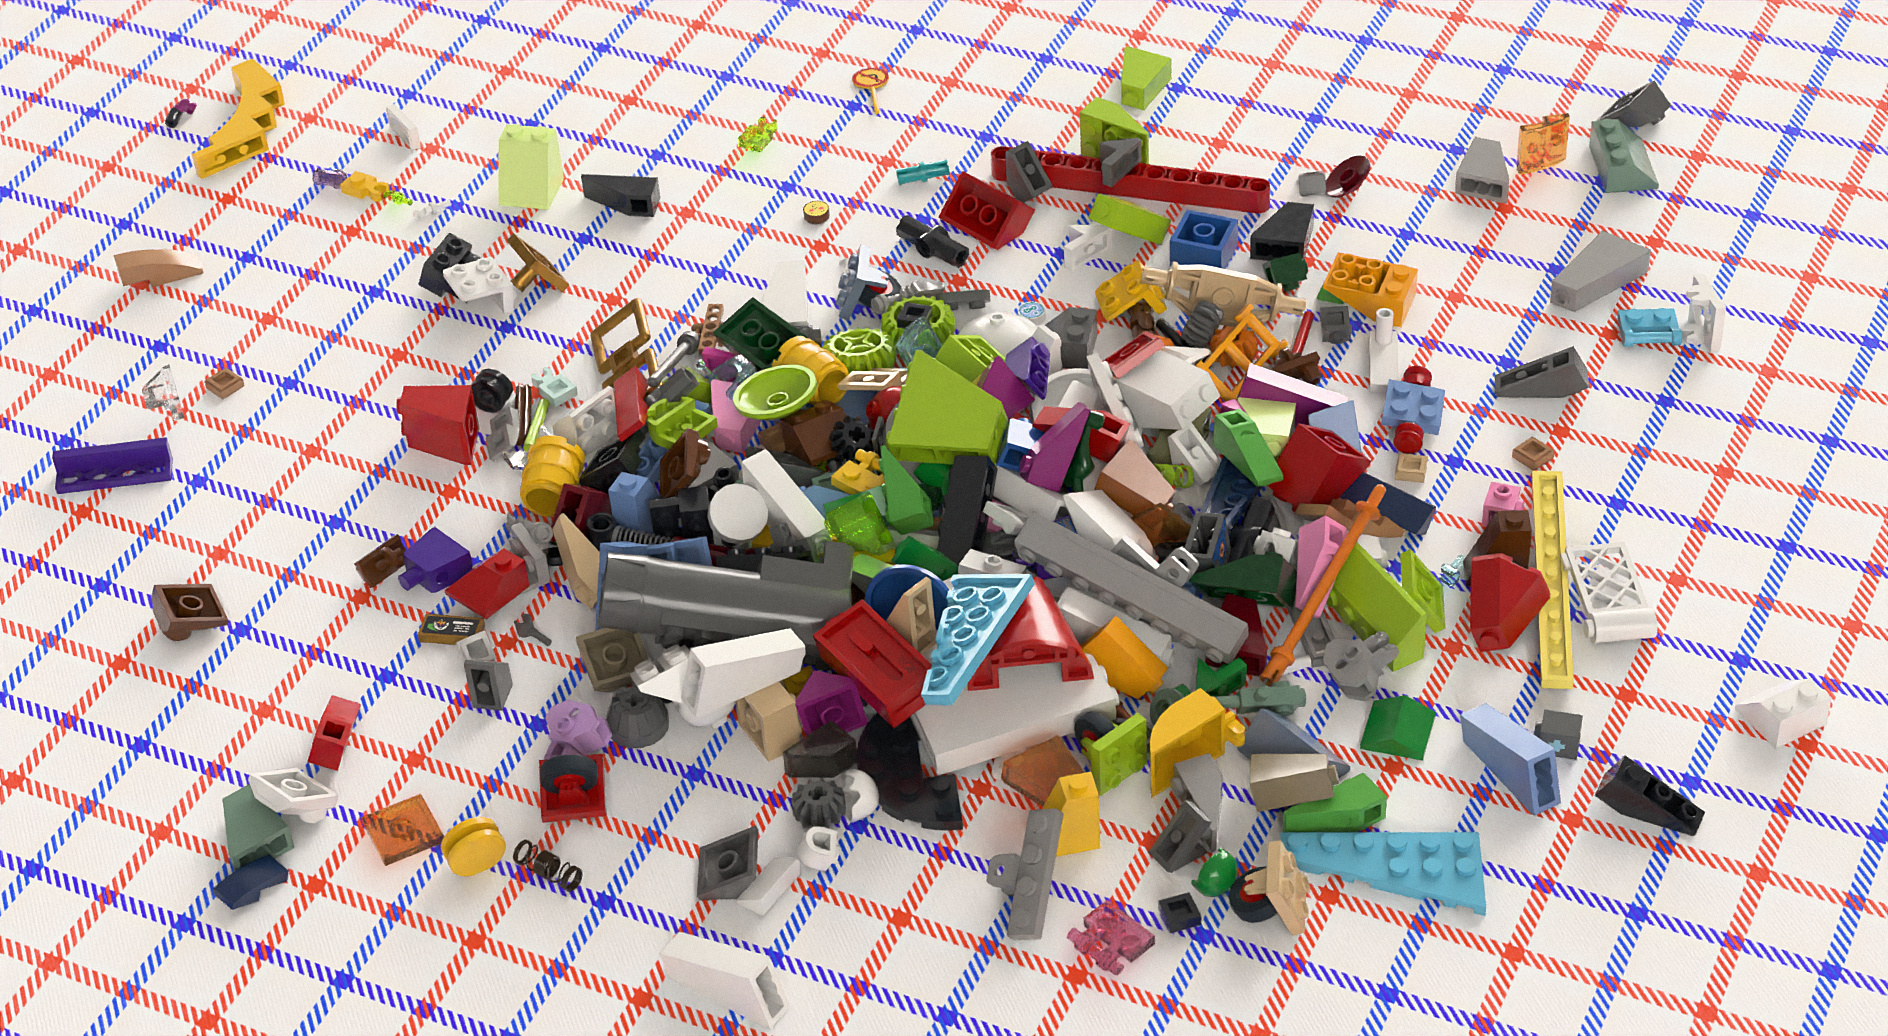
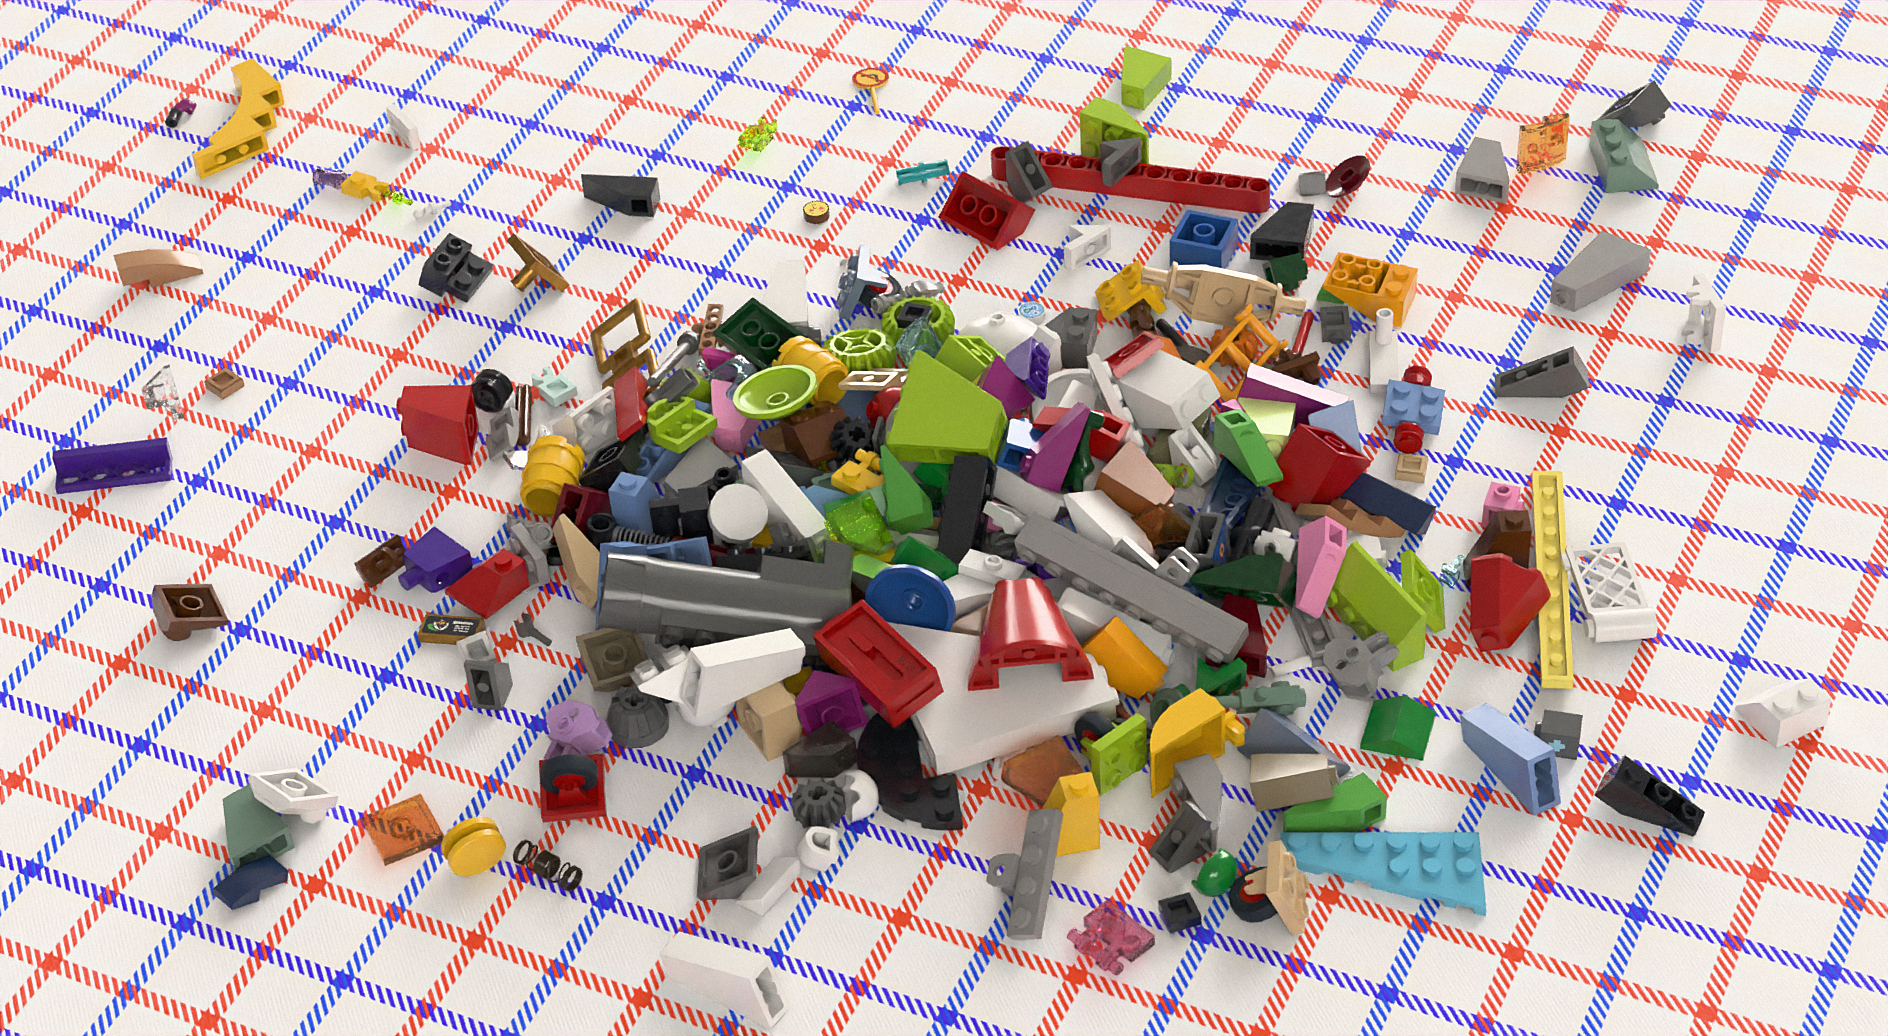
red slope [307,695,361,771] -> none
white bracket [443,257,516,314] -> none
yellowish green slope [498,124,564,210] -> none
lime bar [523,398,550,453] -> none
reddish brown slope [659,428,711,499] -> none
tan slope [886,577,936,655] -> none
black piece [896,215,969,268] -> none
medium azure wing [921,574,1035,706] -> none
dark grey plate [935,290,991,311] -> none
lime slope [1088,193,1171,245] -> none
white slope [1162,346,1211,365] -> none
dark grey gear [1181,300,1224,348] -> none
orange bar [1259,484,1386,687] -> none
medium nougat tile [1512,436,1554,471] -> none
medium azure plate [1617,308,1682,347] -> none

